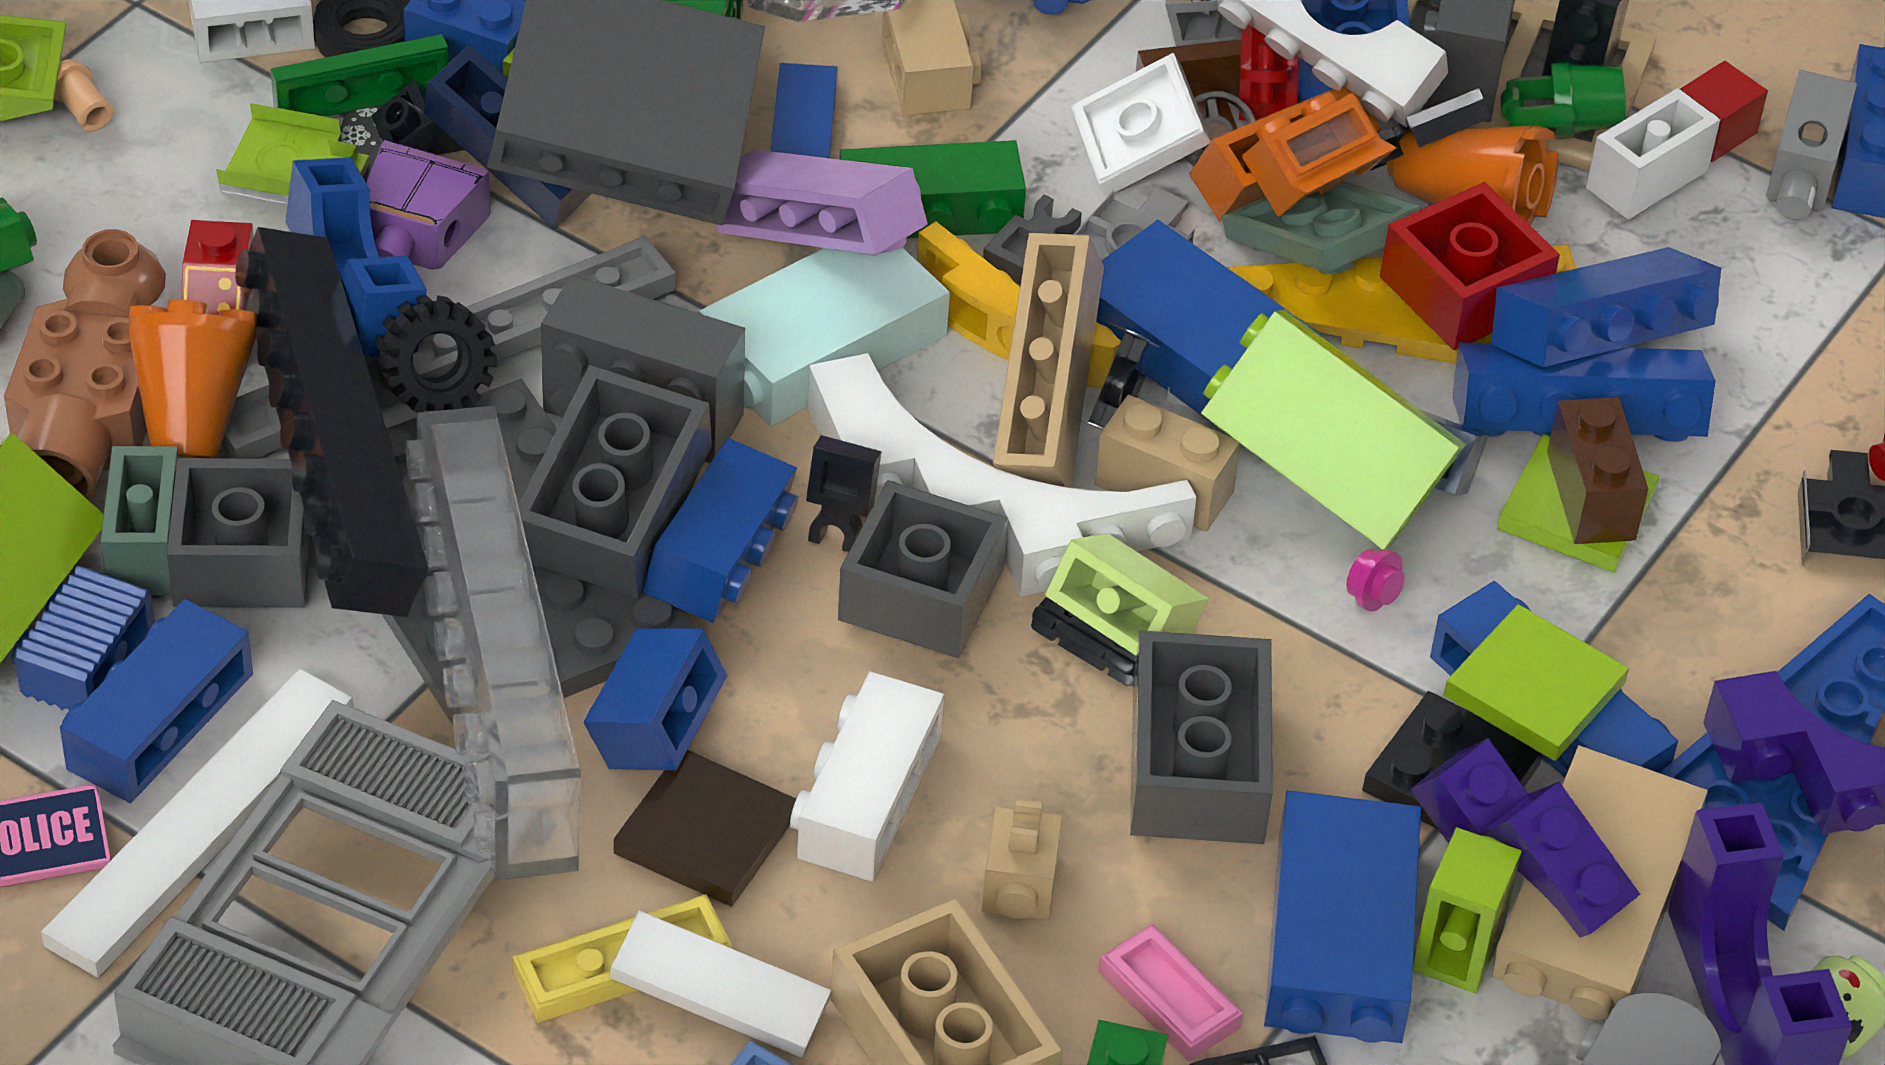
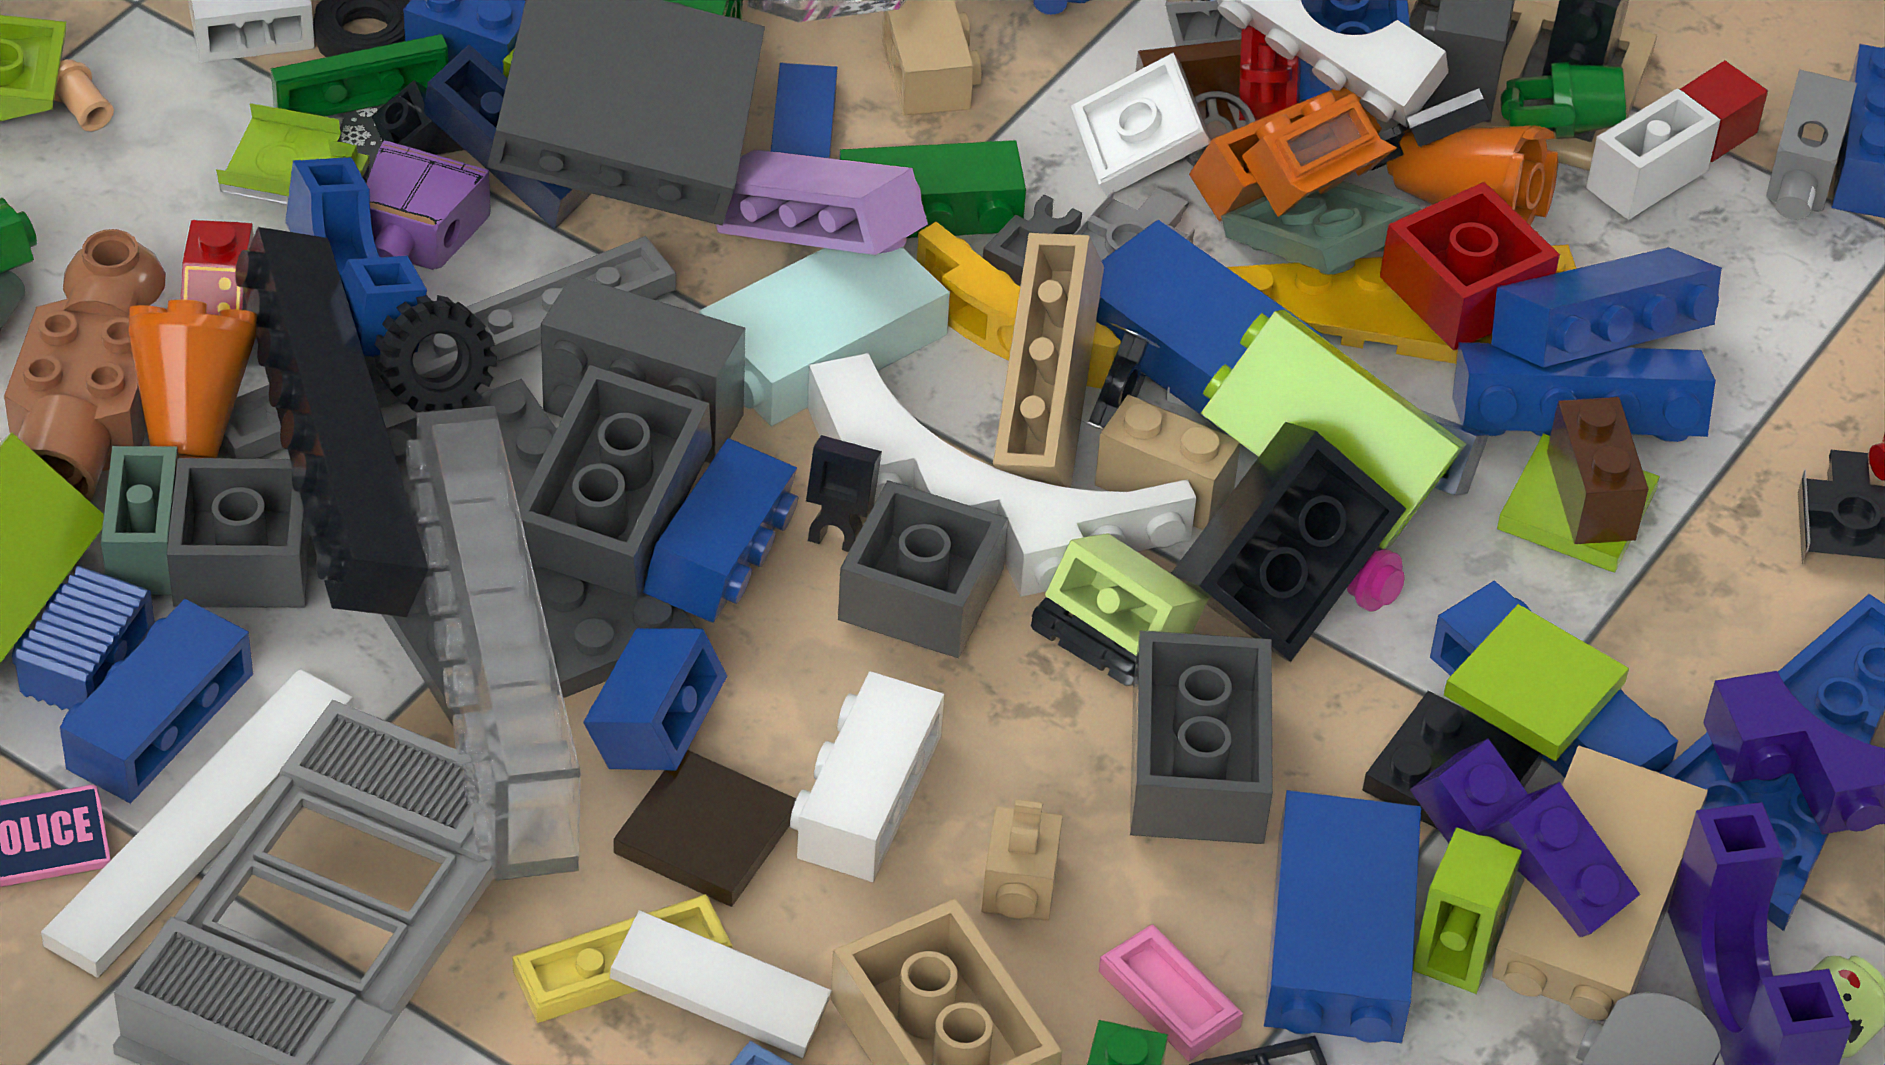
none -> black slope [1170,422,1406,662]

